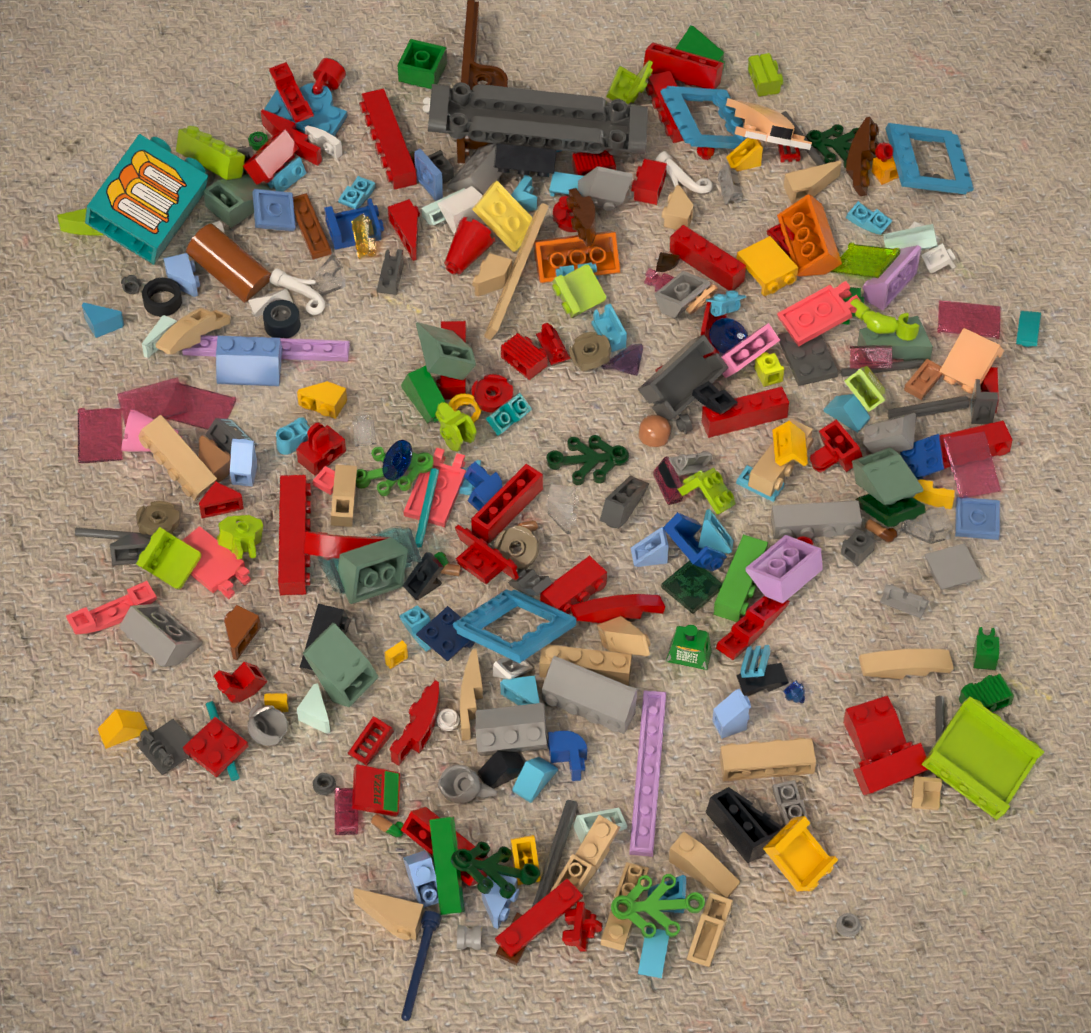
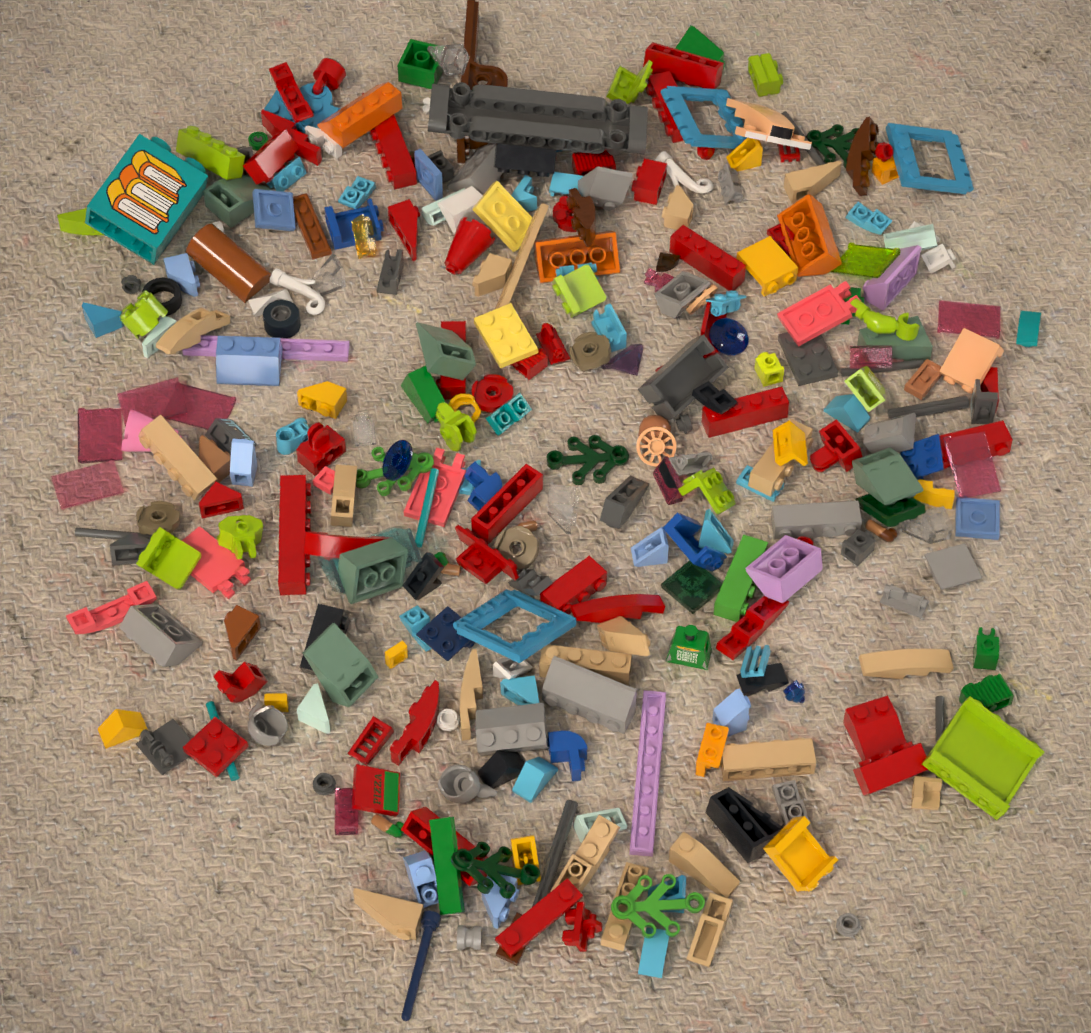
bright pink brick [721,323,780,378] -> none
none -> clear pink piece [51,460,124,510]
none -> lime brick [119,290,168,339]
none -> orange slope [317,82,402,148]
none -> clear slope [427,44,470,76]
none -> light yellow plate [473,303,538,369]
none -> light nougat wheel [636,427,676,467]
none -> light orange bracket [695,723,729,777]

